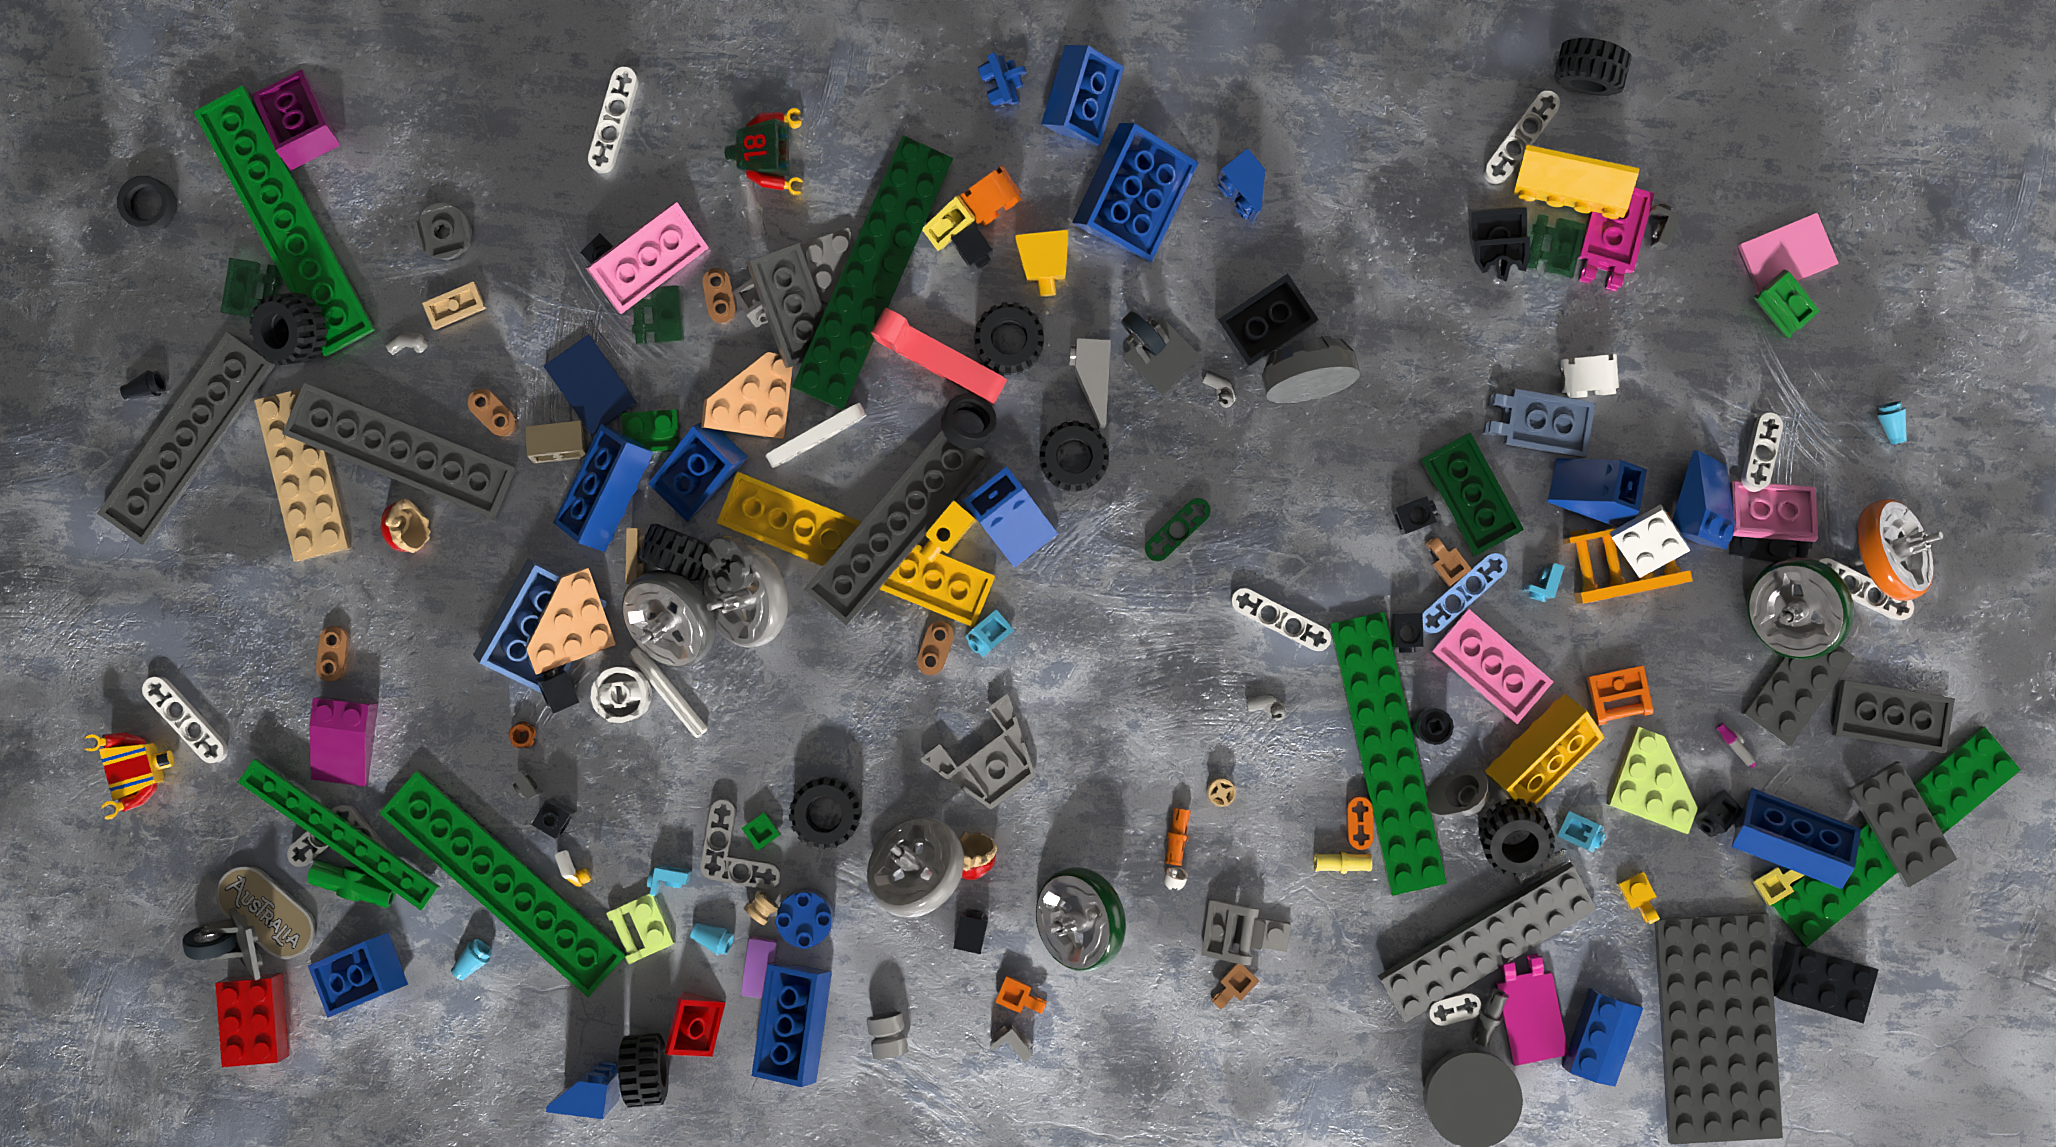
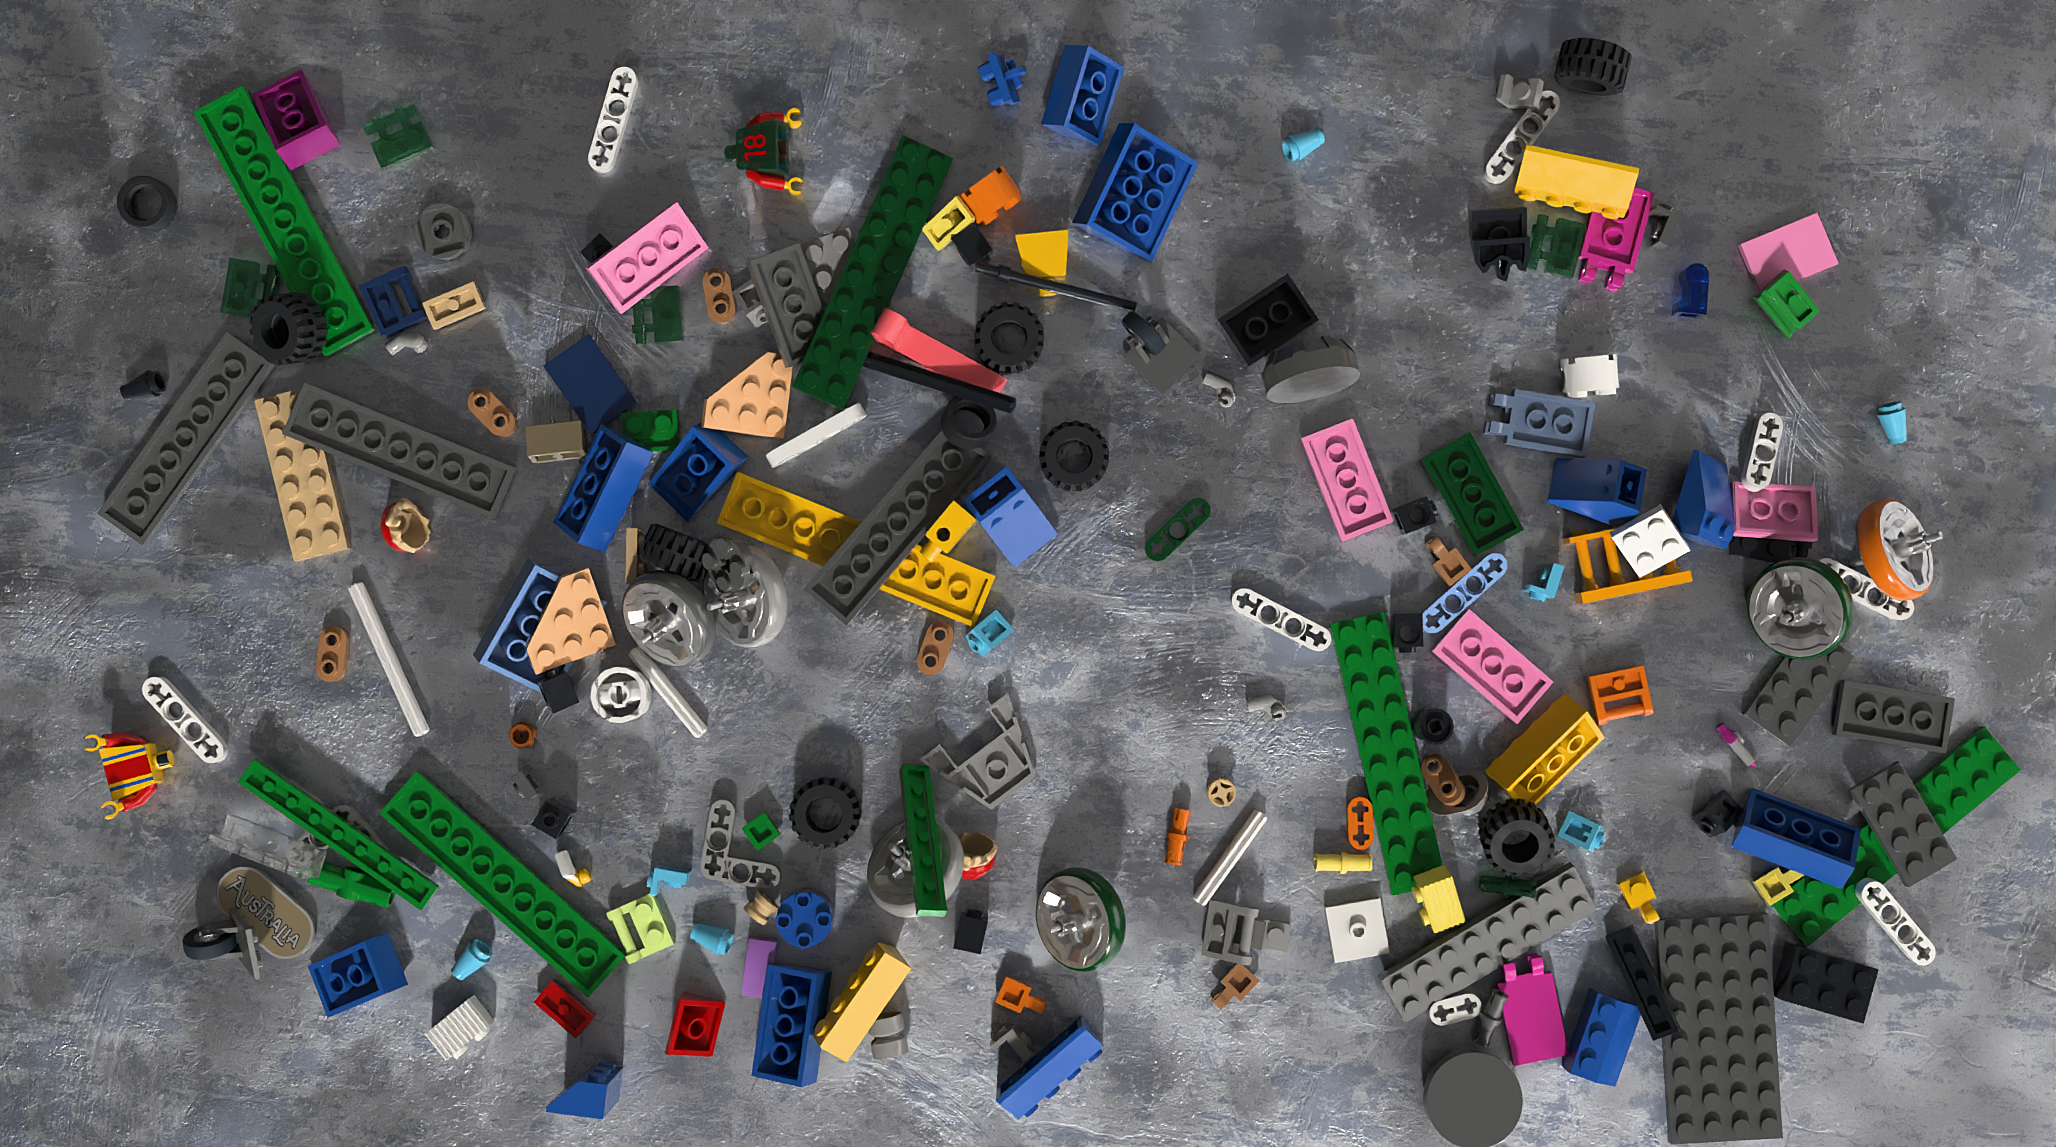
red brick [215,973,289,1067] -> none
magenta slope [309,697,378,786] -> none
black tyre [618,1033,669,1108] -> none
light grey slope [1069,338,1111,430] -> none
white hinge [1164,866,1188,891] -> none
blue slope [1217,148,1265,223] -> none
yellowish green plate [1607,726,1698,834] -> none
none -> clear fence [206,815,327,879]
none -> white axle [348,582,429,737]
none -> dark blue plate [359,266,429,337]
none -> clear green plate [363,104,435,171]
none -> white brick [425,995,495,1061]
none -> red plate [534,980,596,1039]
none -> clear tile [813,182,855,236]
none -> yellow slope [813,942,911,1062]
none -> black axle [863,351,1017,413]
none -> green plate [899,764,947,917]
none -> black bar [975,261,1137,312]
none -> slope [996,1016,1104,1120]
none -> white axle [1193,810,1267,906]
none -> medium azure cone [1281,128,1325,162]
none -> bright pink plate [1300,418,1394,542]
none -> white plate [1324,897,1390,963]
none -> light yellow brick [1411,865,1465,933]
none -> medium nougat plate [1421,754,1466,806]
none -> clear green axle [1479,875,1537,898]
none -> light grey bracket [1496,74,1544,109]
none -> black plate [1605,924,1681,1041]
none -> clear blue leg [1671,263,1709,318]
none -> white beam [1855,878,1936,966]

